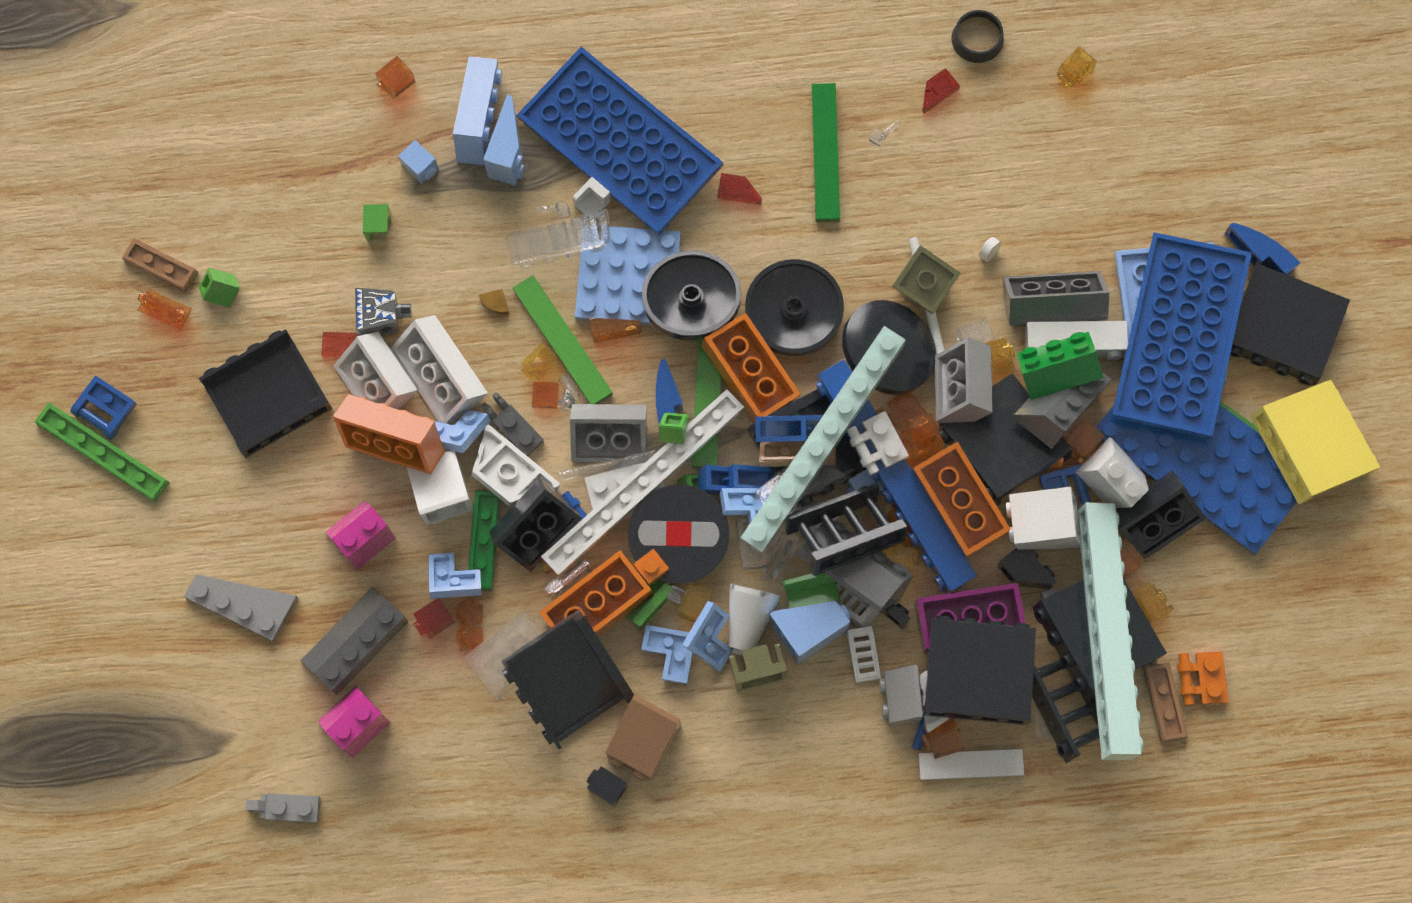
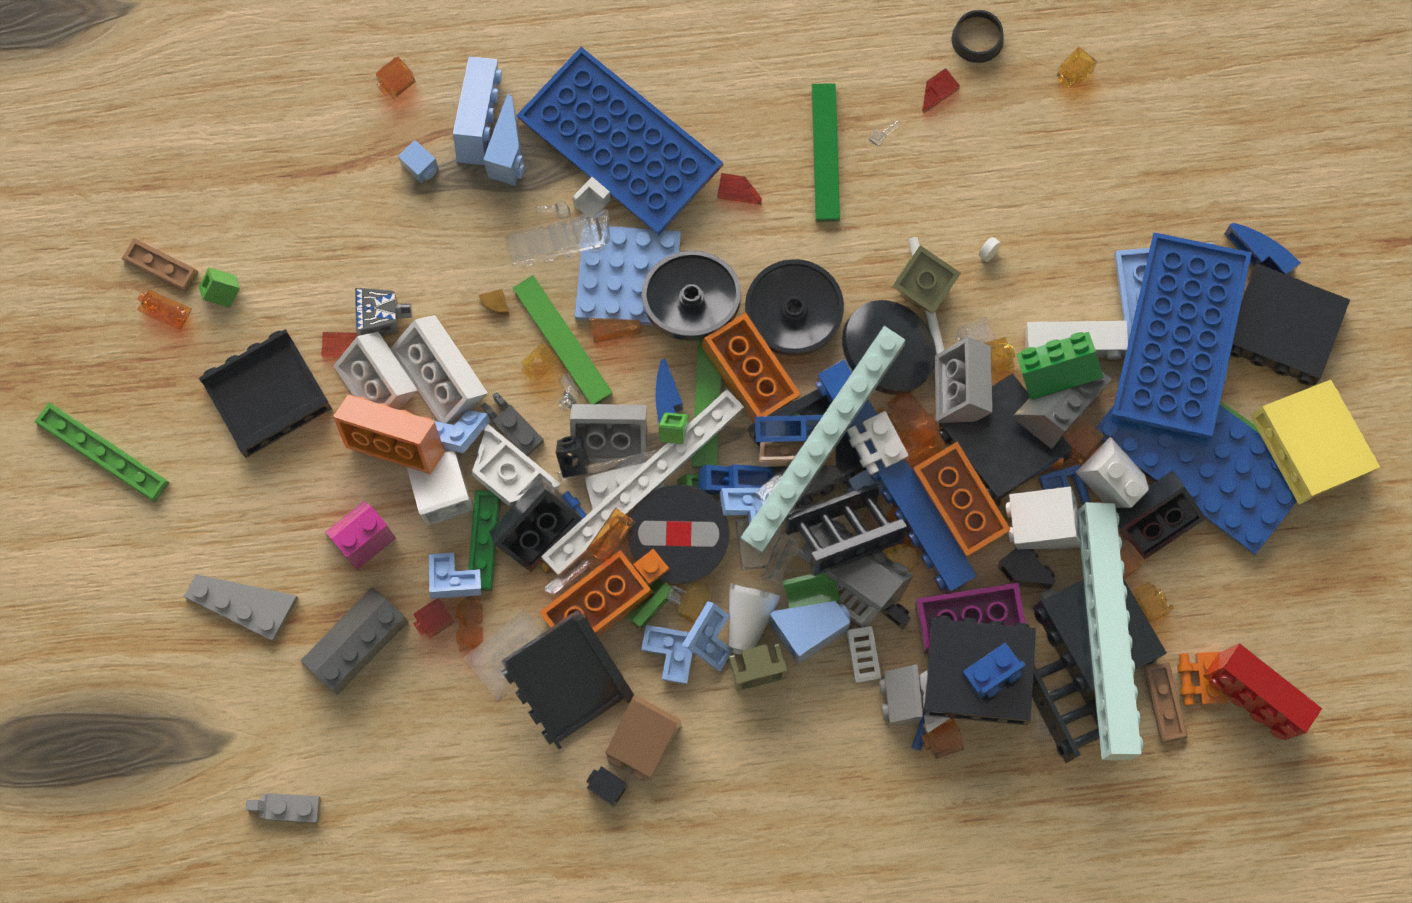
blue plate [70,375,137,439] -> none
dark pink slope [318,685,390,758] -> none
bright green panel [363,204,391,240] -> none
clear orange tile [532,382,559,409] -> none
white tile [918,749,1024,780] -> none
dark grey slope [1003,271,1109,327] -> none
none -> black brick [555,435,589,478]
none -> clear orange hinge [587,507,635,562]
none -> blue bracket [962,642,1026,699]
none -> red brick [1203,643,1323,740]

